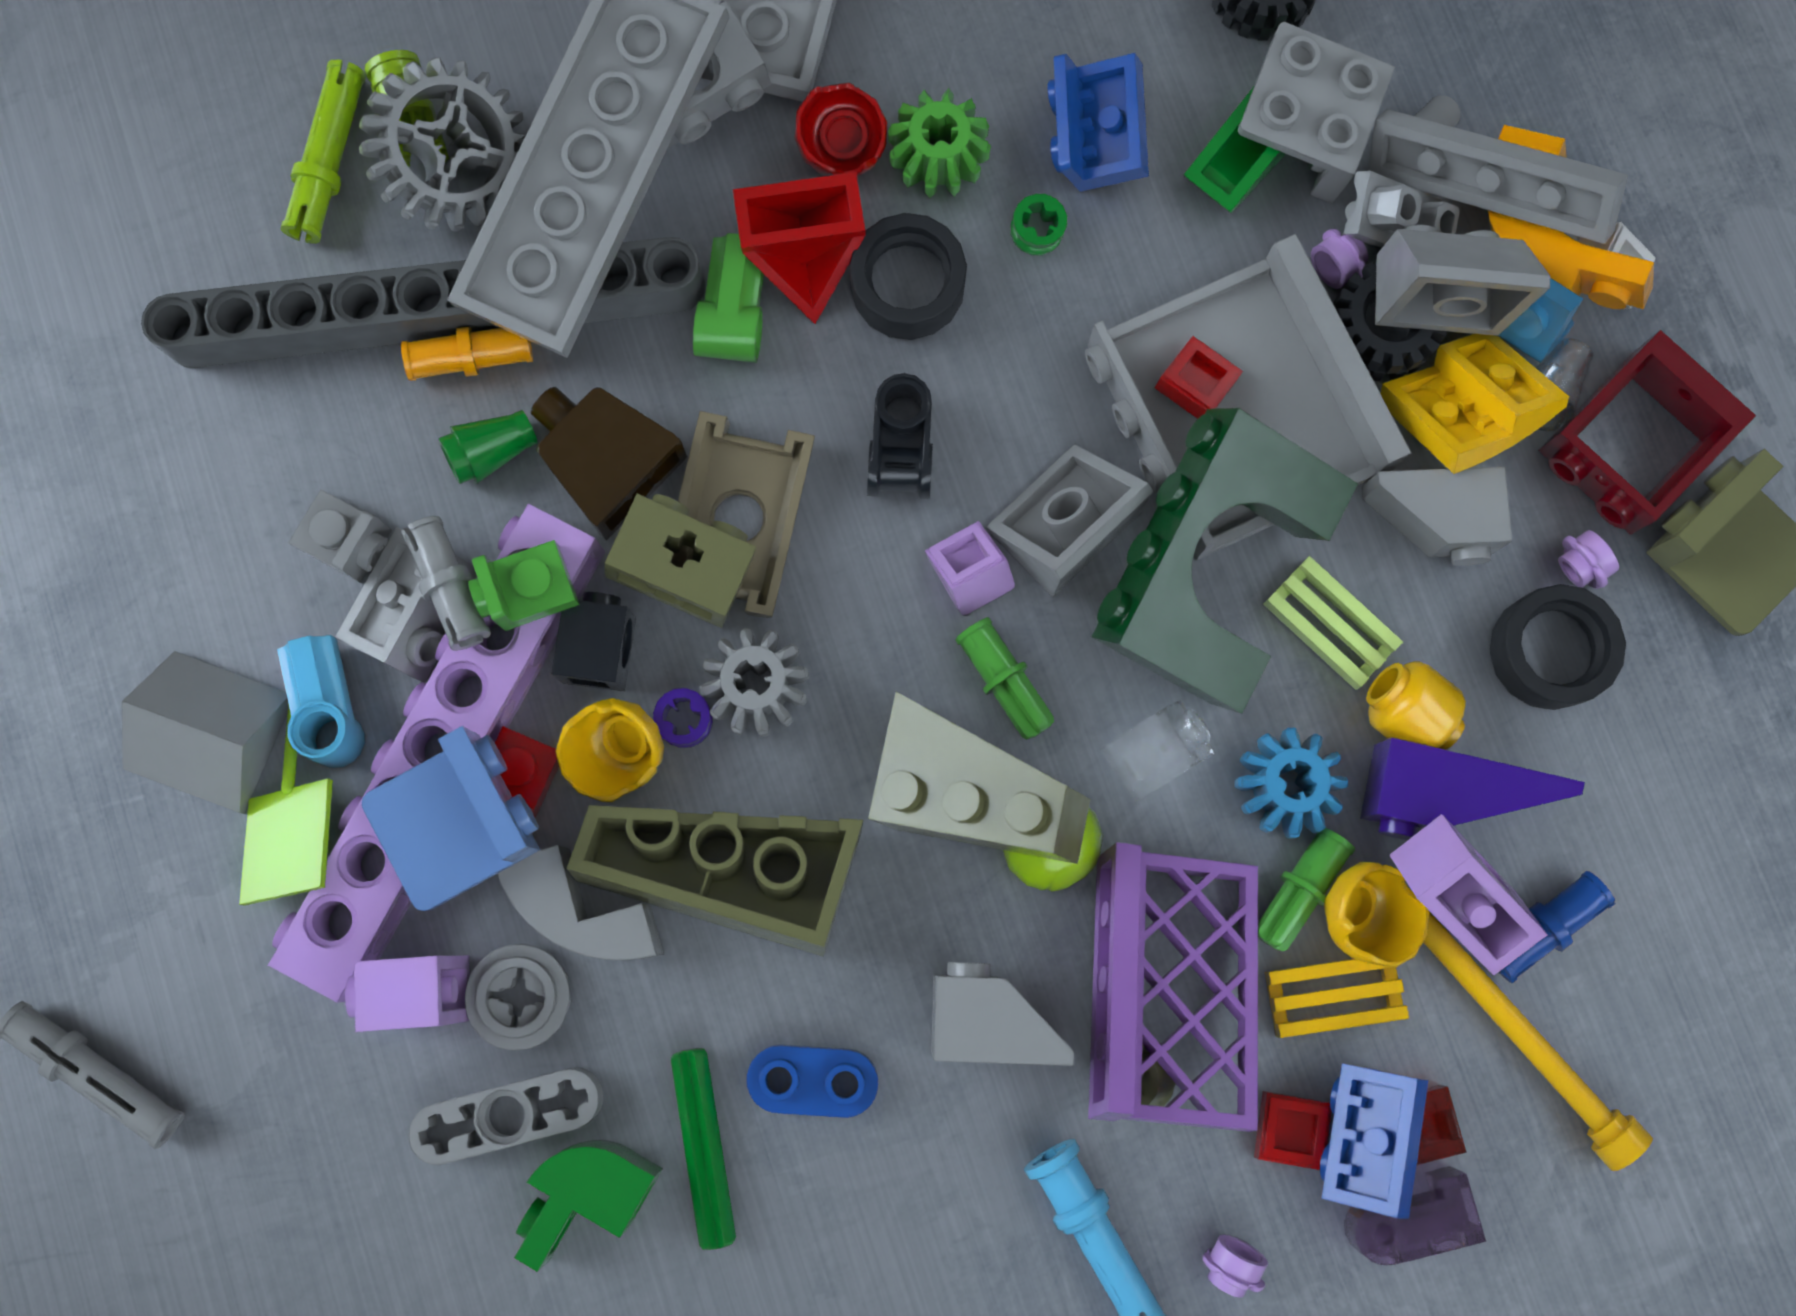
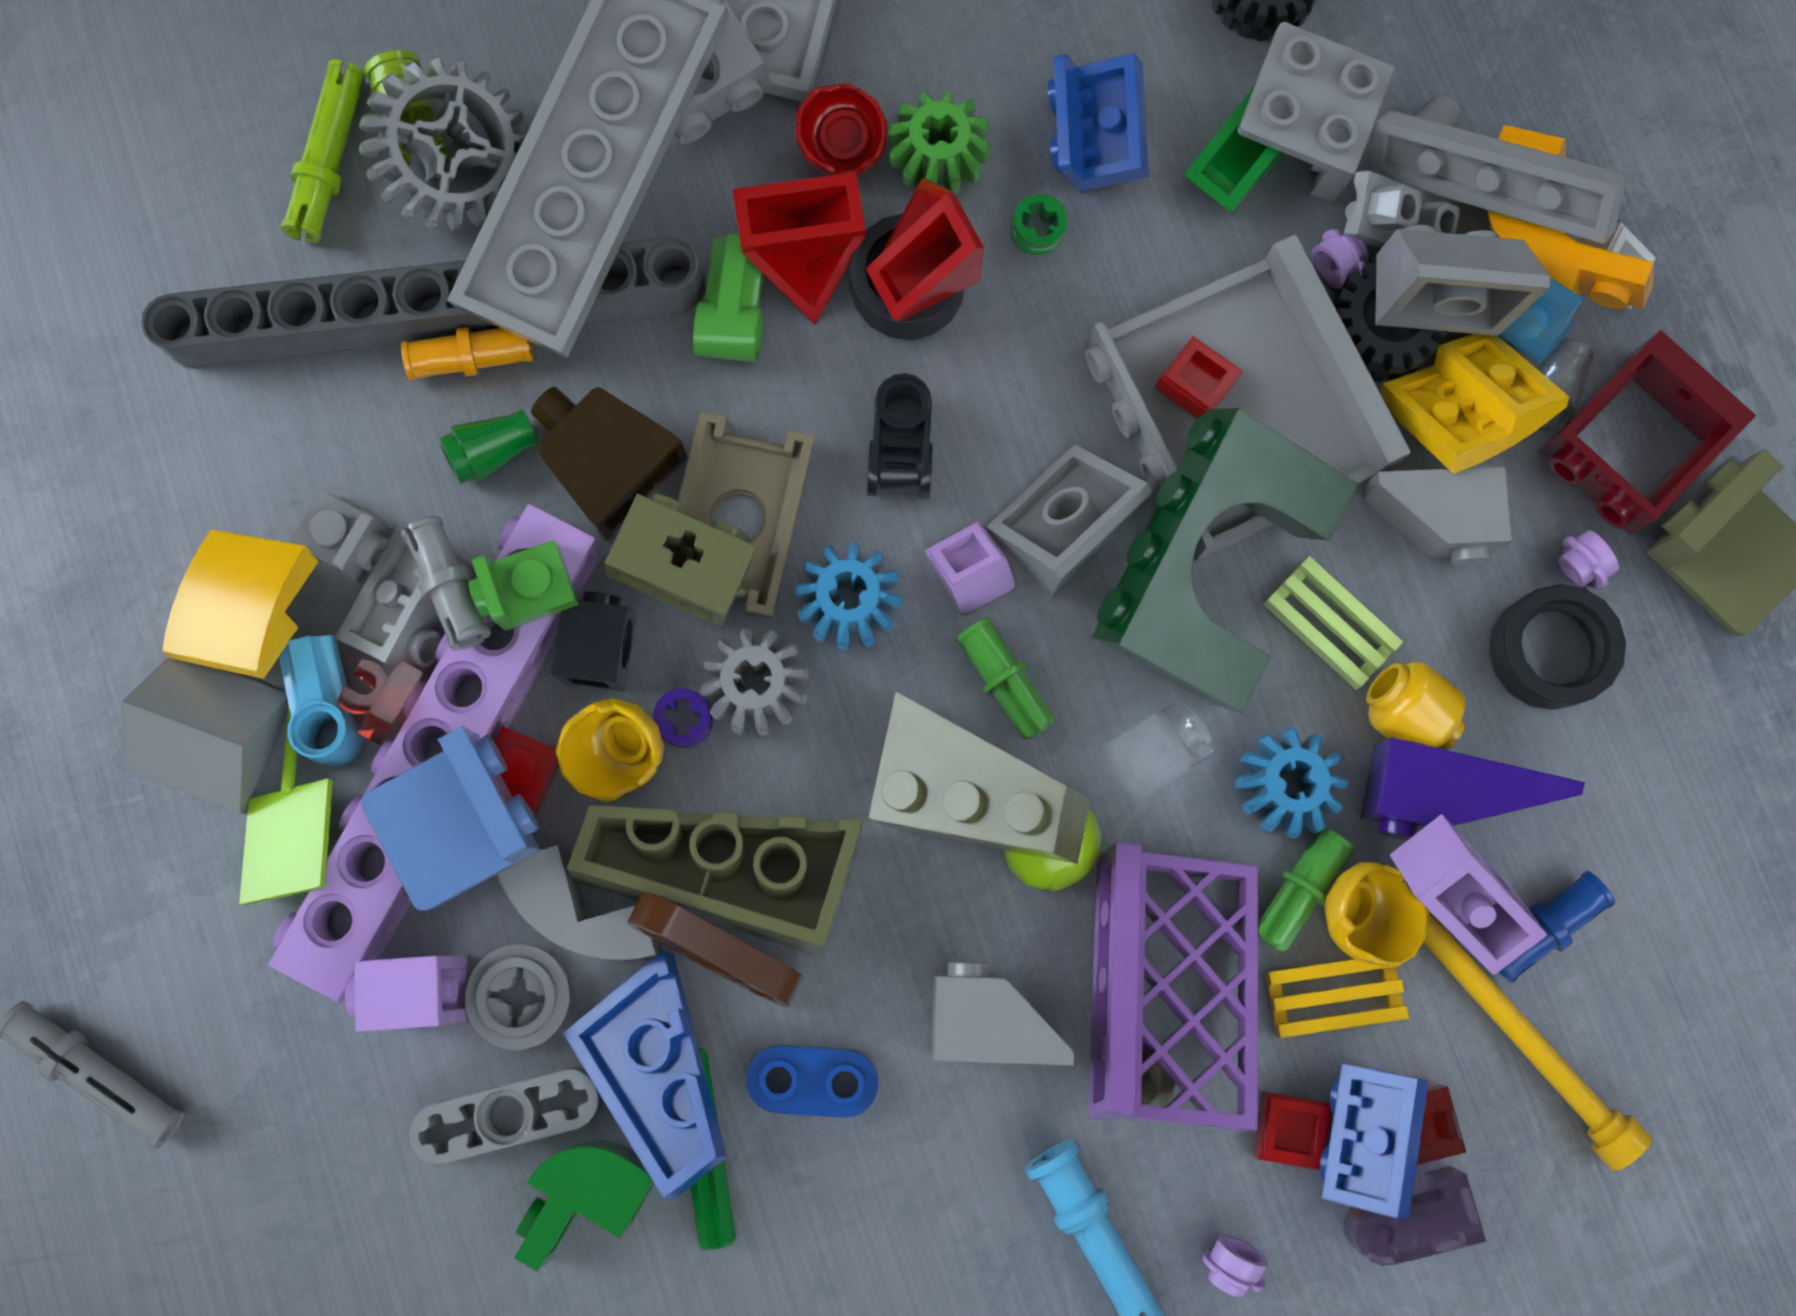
none -> yellow slope [162,529,319,679]
none -> tile [337,659,423,745]
none -> wing [563,951,727,1199]
none -> reddish brown beam [627,892,803,1007]
none -> dark azure gear [795,542,903,651]
none -> red slope [865,178,985,322]

